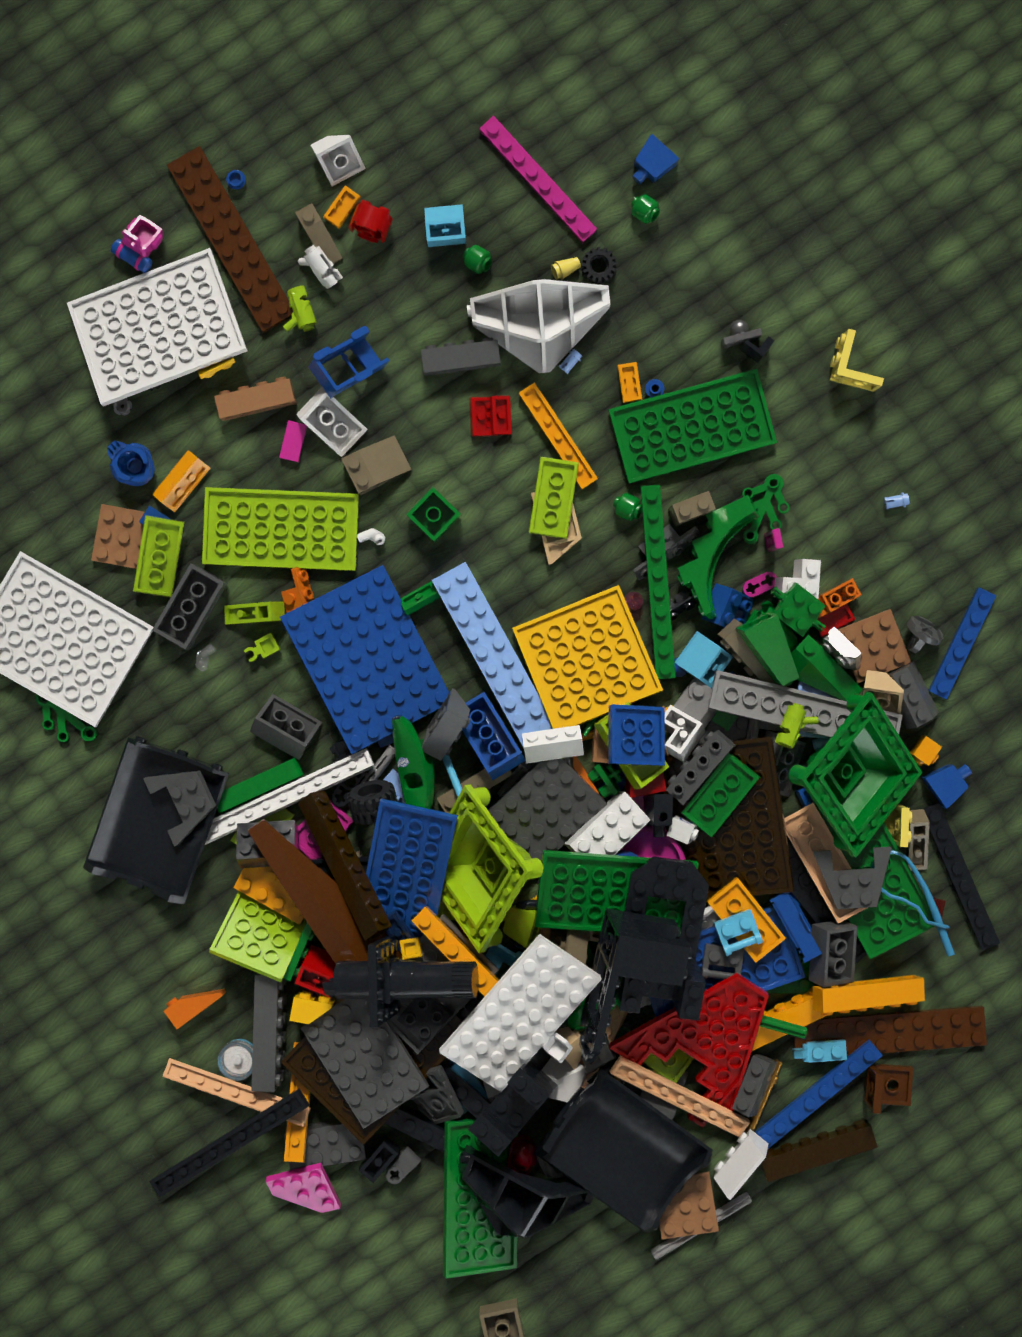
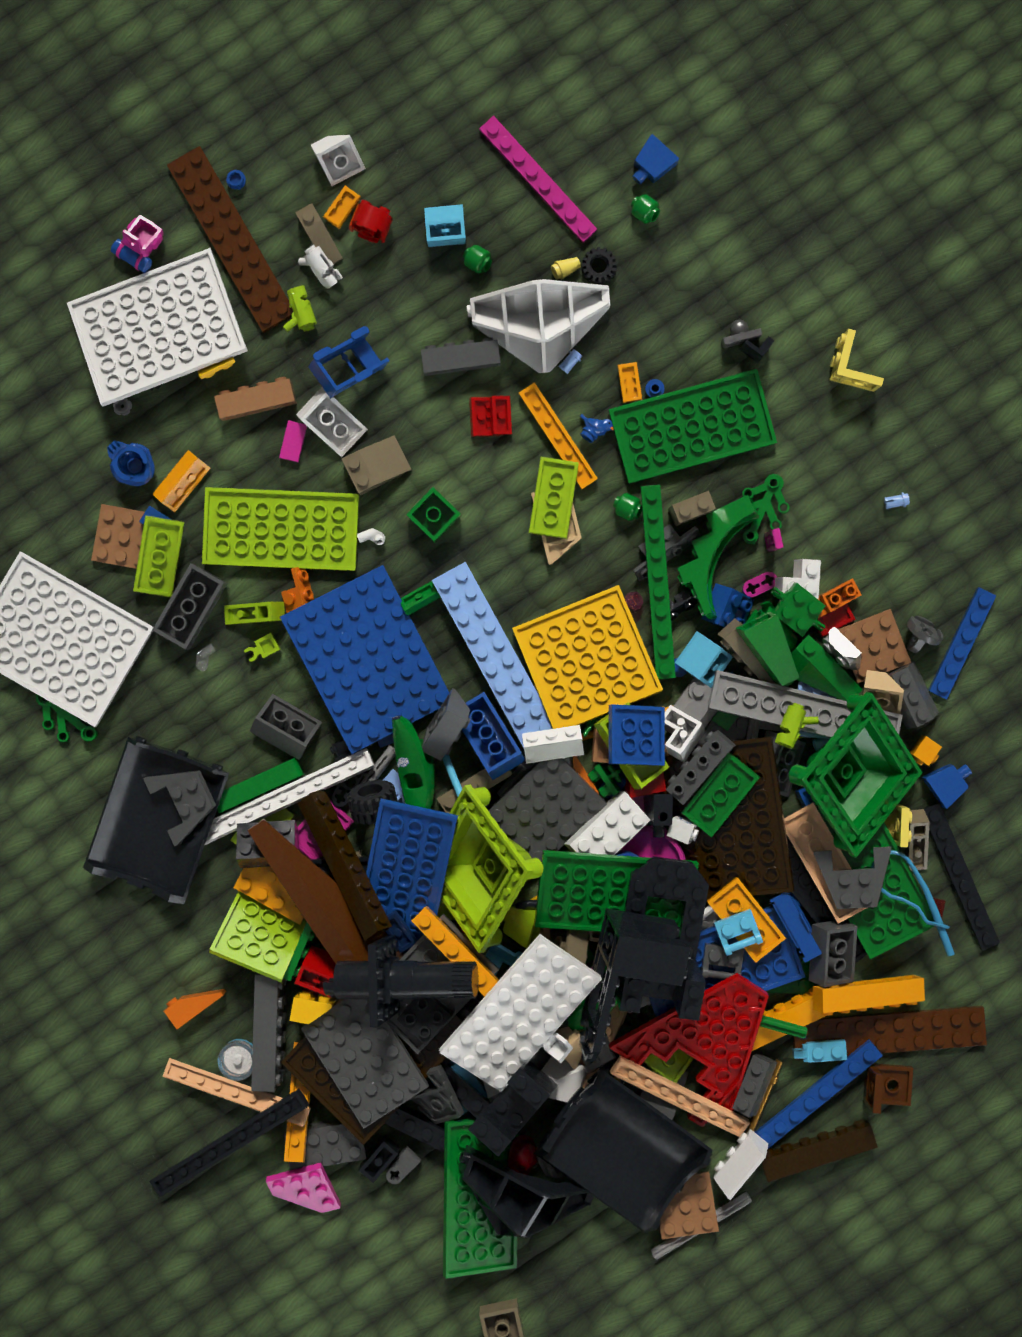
yellow tile [400,937,423,960] -> none
none -> blue animal [580,414,614,443]

